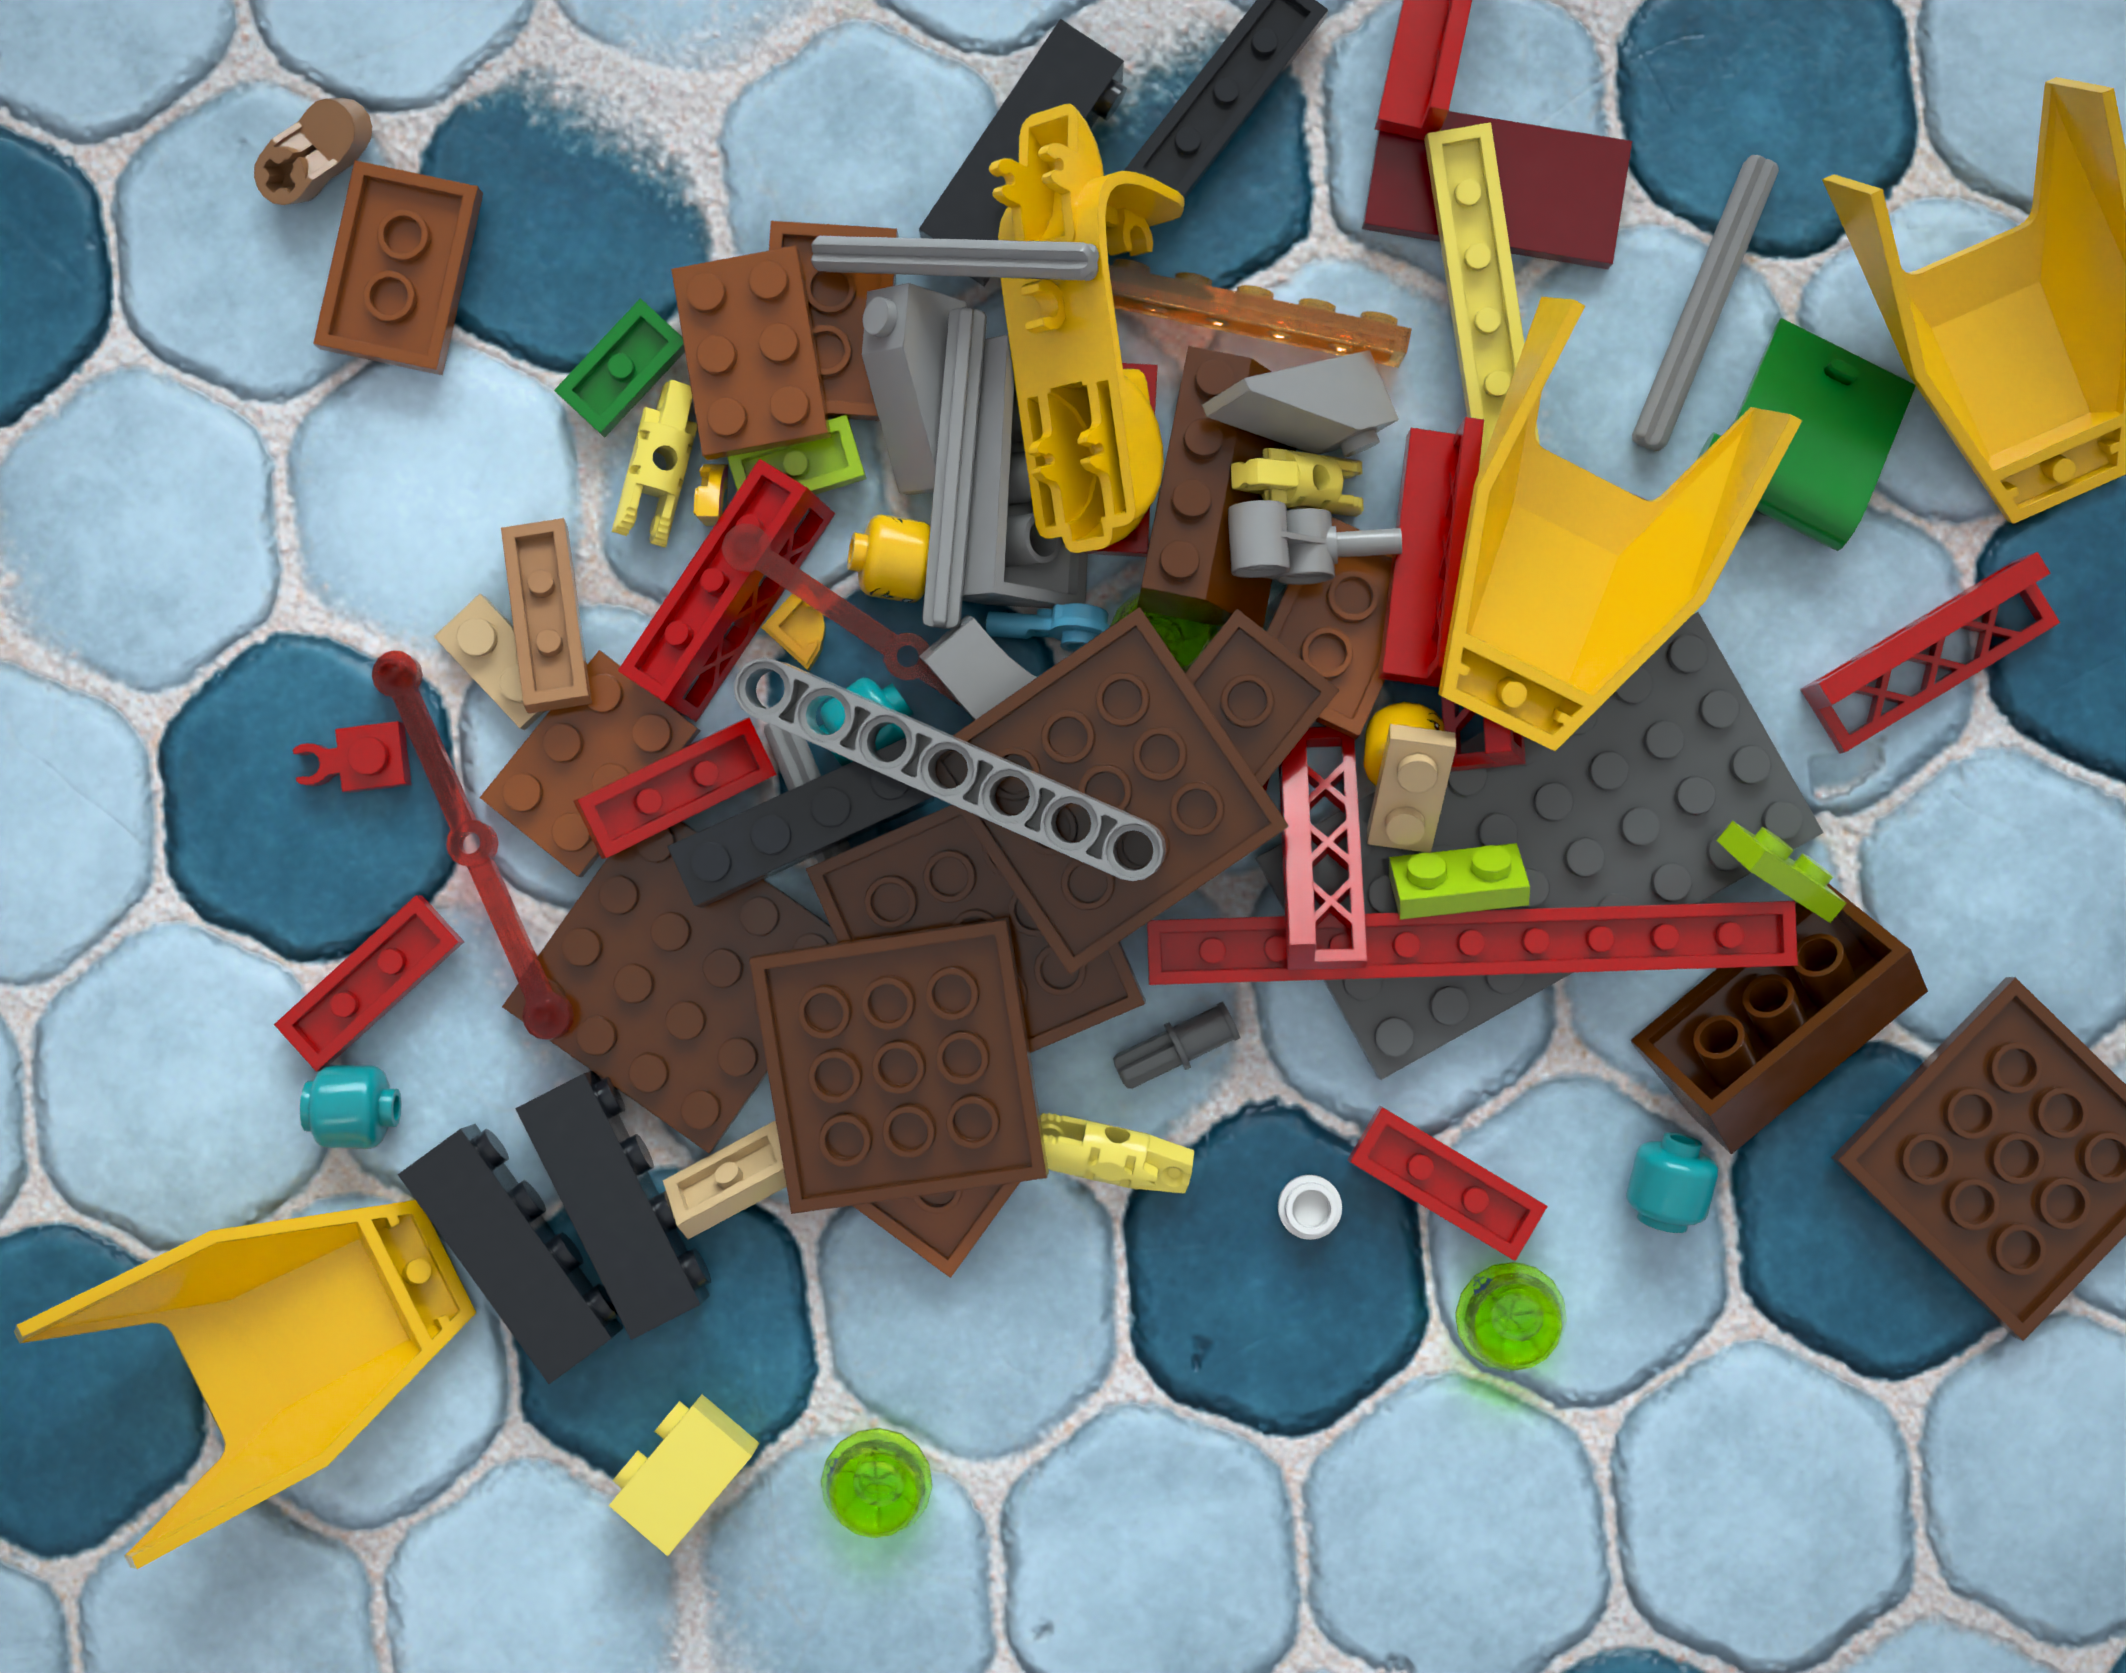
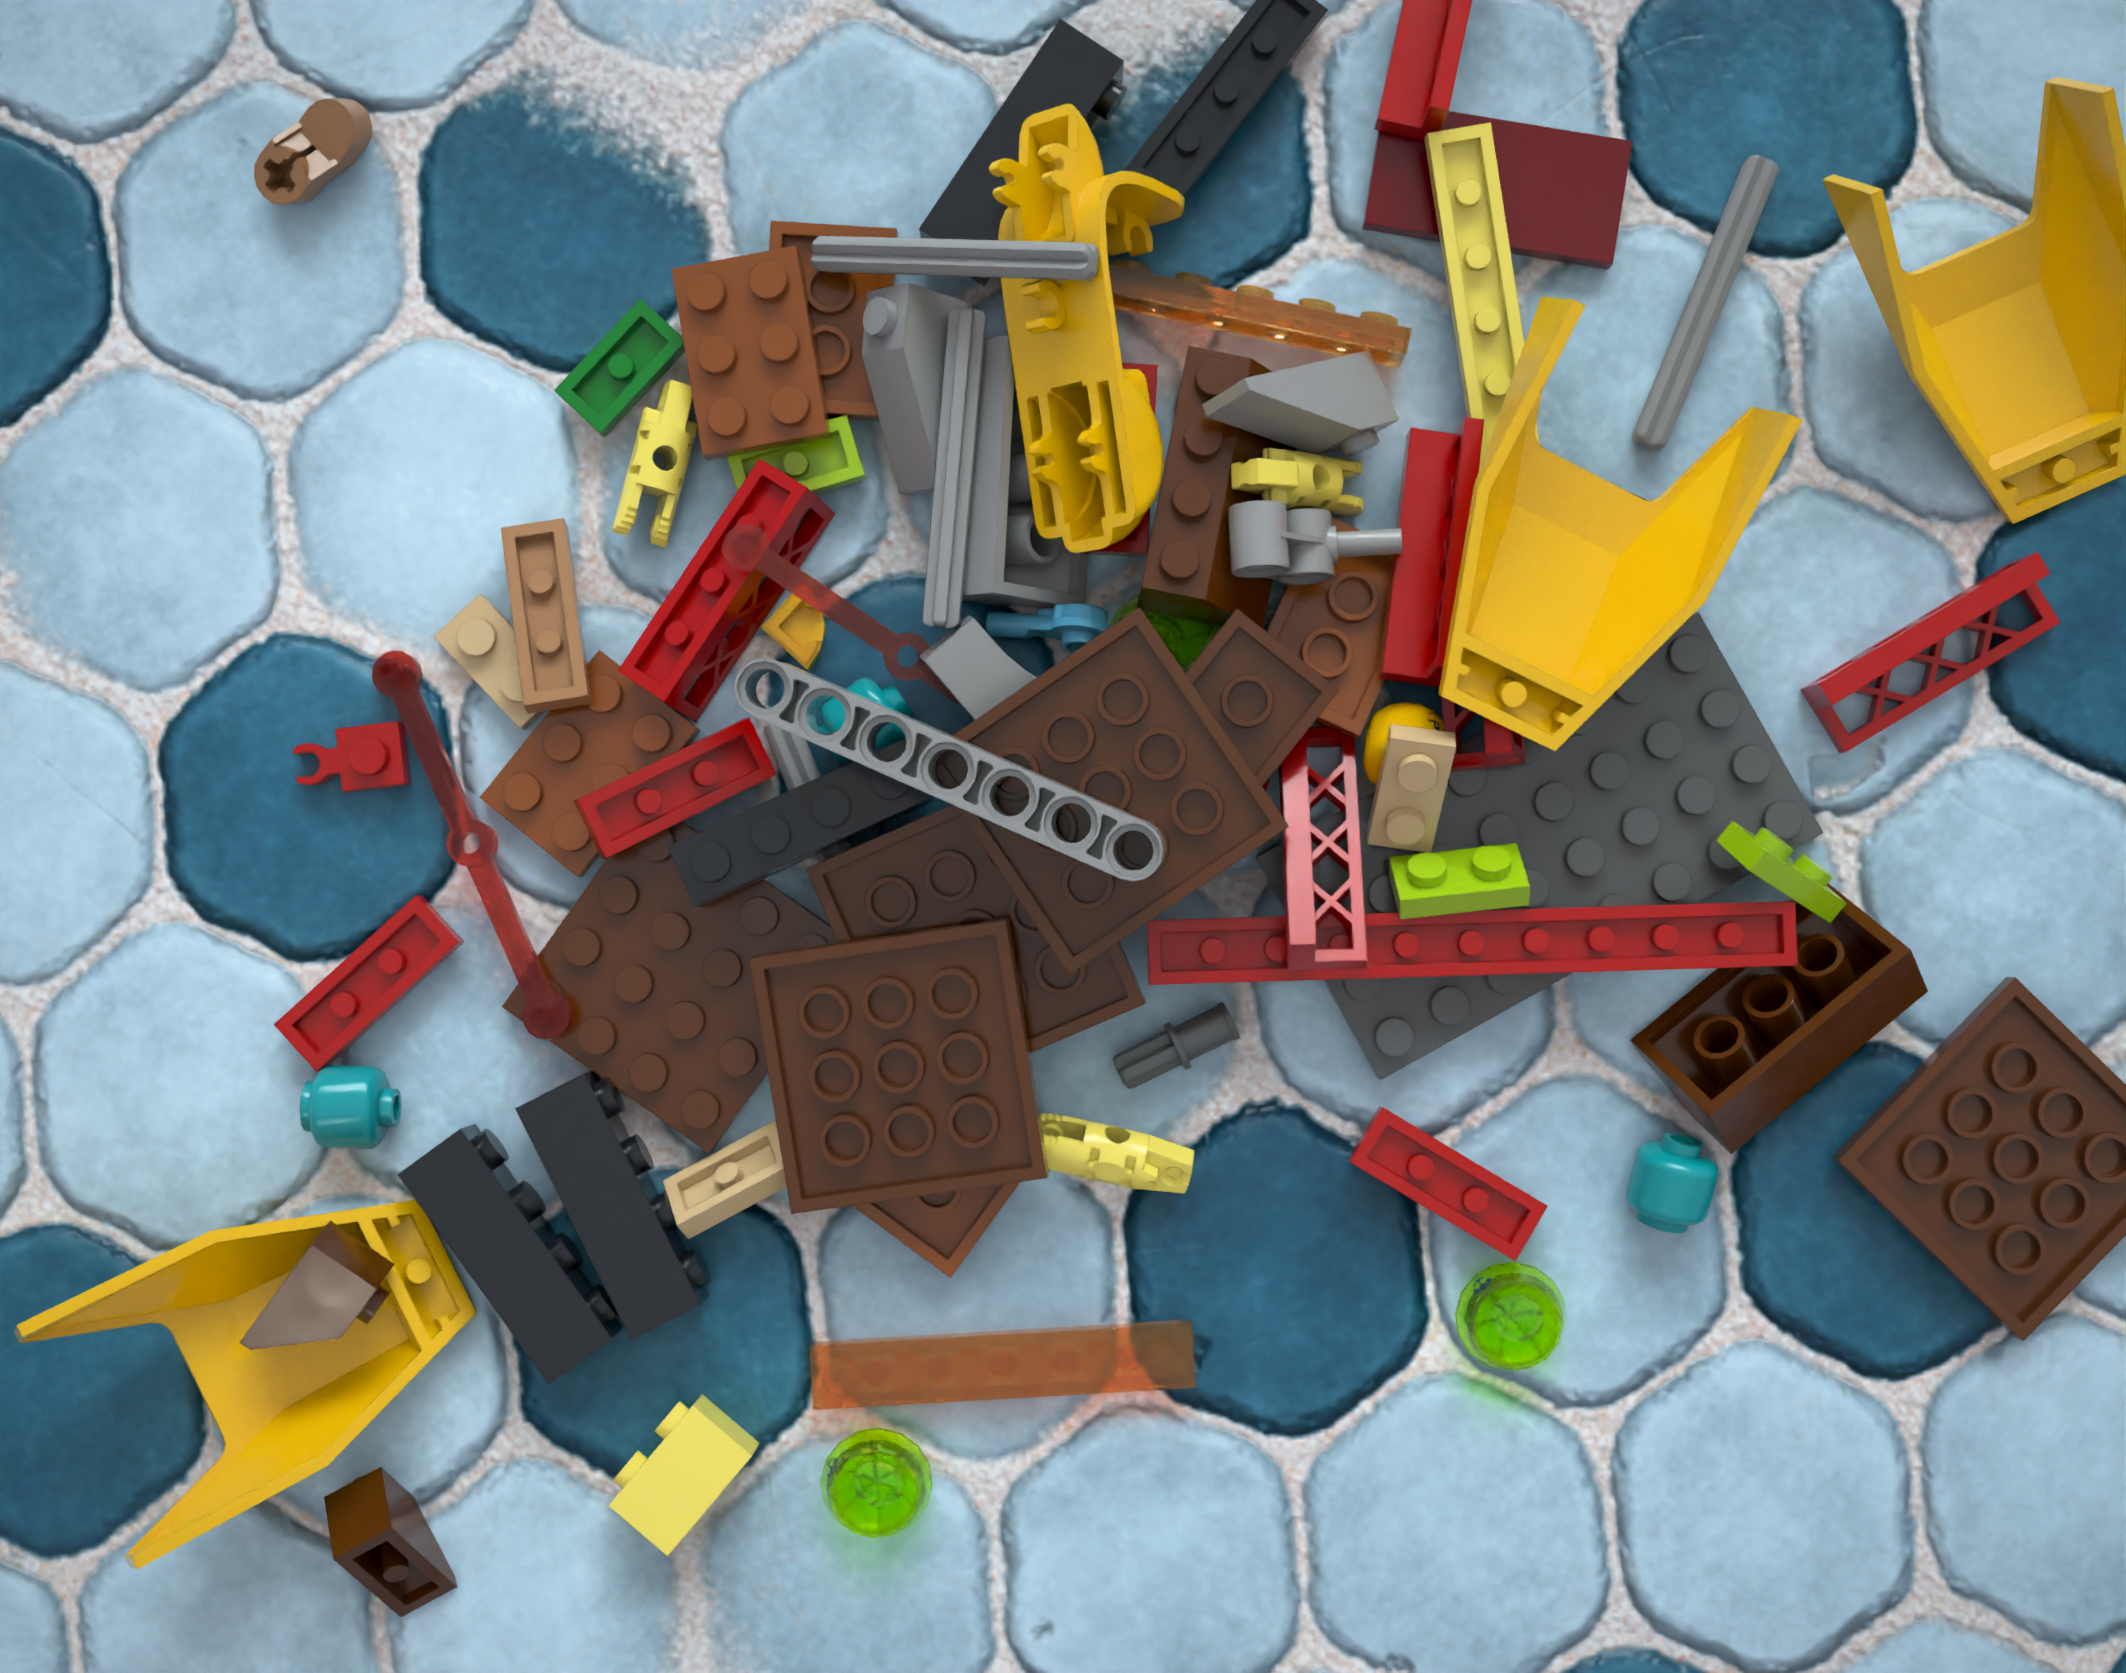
dark orange plate [313,160,483,376] -> none
yellow tile [693,464,729,526] -> none
yellow head [847,514,930,603] -> none
white plate [1278,1175,1342,1240] -> none
green door [1697,318,1916,551] -> none
none -> slope [239,1220,395,1350]
none -> reddish brown slope [324,1467,457,1617]
none -> clear orange plate [810,1320,1196,1410]

